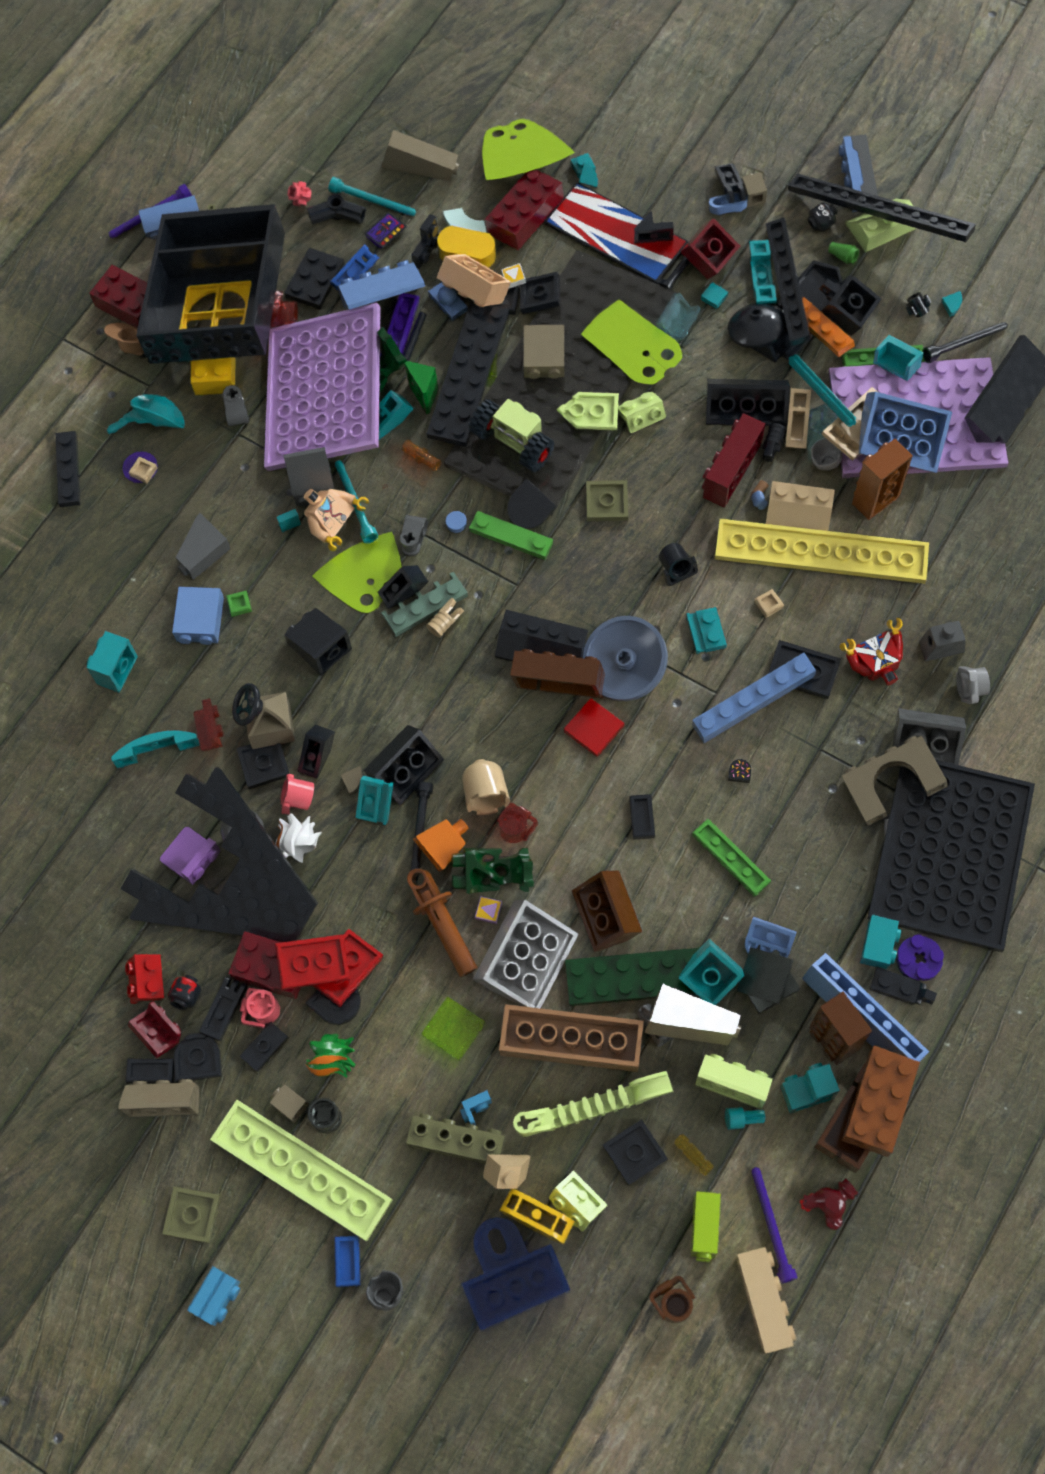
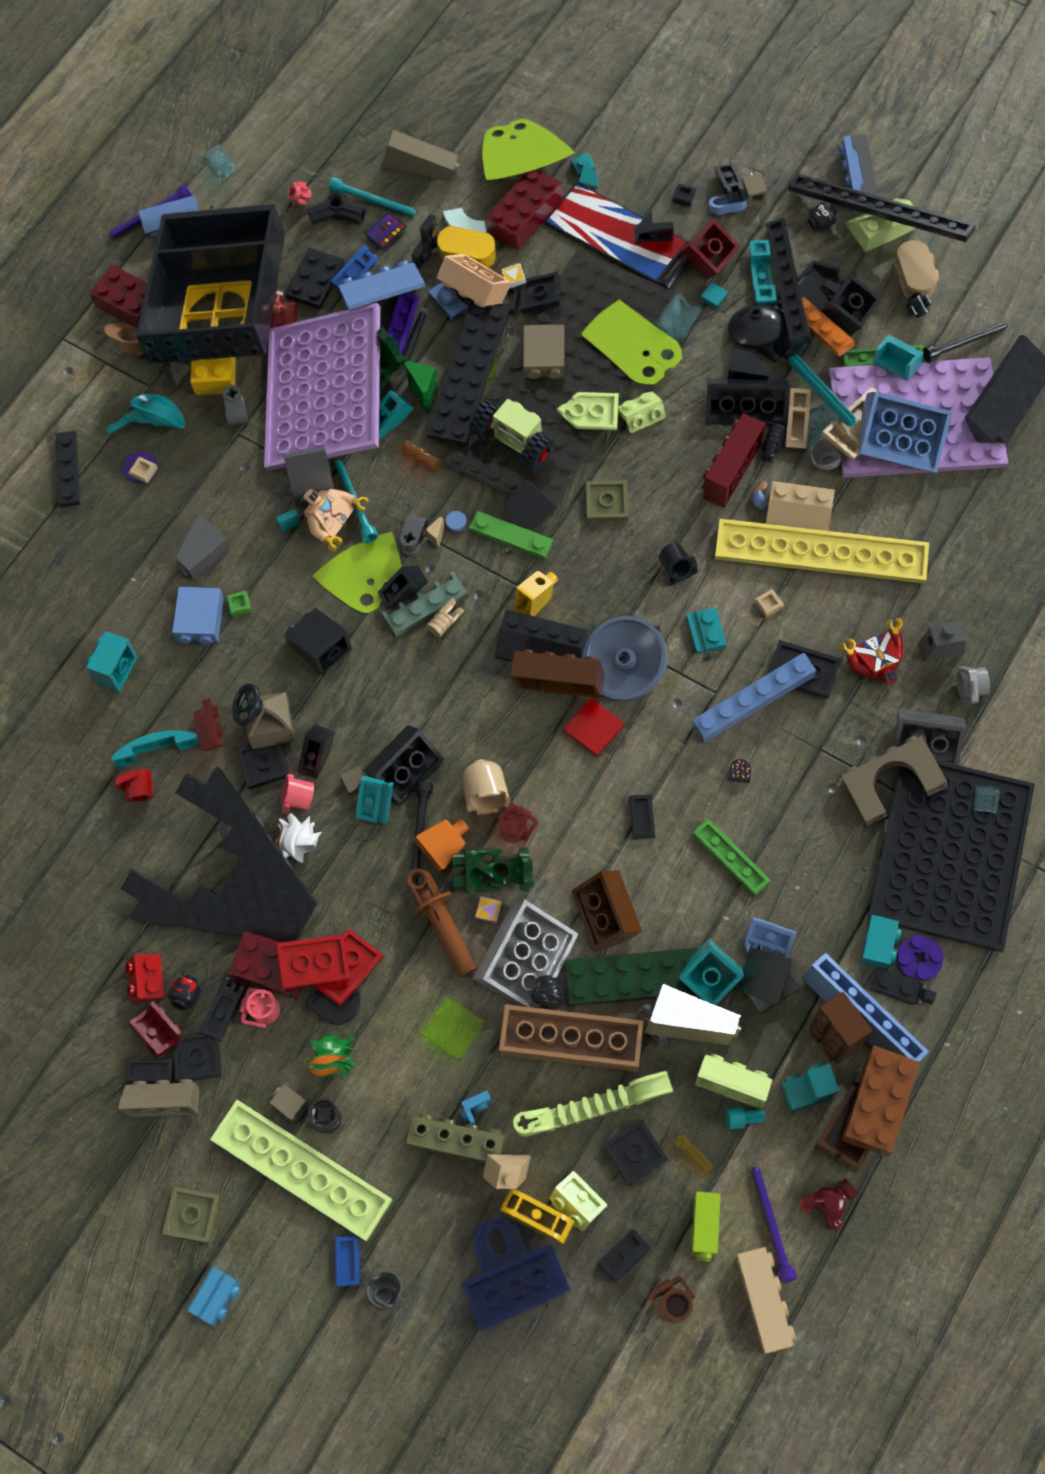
medium lavender bracket [160,827,221,885] -> none
black plate [240,1022,289,1073] -> none
bright green cone [828,242,859,264] -> none
dark orange brick [852,439,913,520] -> none
teal tile [941,291,962,317] -> none
none -> red piece [114,769,154,802]
none -> clear light blue brick [204,144,236,180]
none -> tan slope [426,517,445,548]
none -> yellow torso [513,571,558,616]
none -> black hair [530,975,566,1010]
none -> black hinge [597,1229,651,1283]
none -> black tile [672,183,696,207]
none -> black slope [728,349,769,380]
none -> tan brick [894,240,940,298]
none -> clear light blue slope [974,785,1000,813]

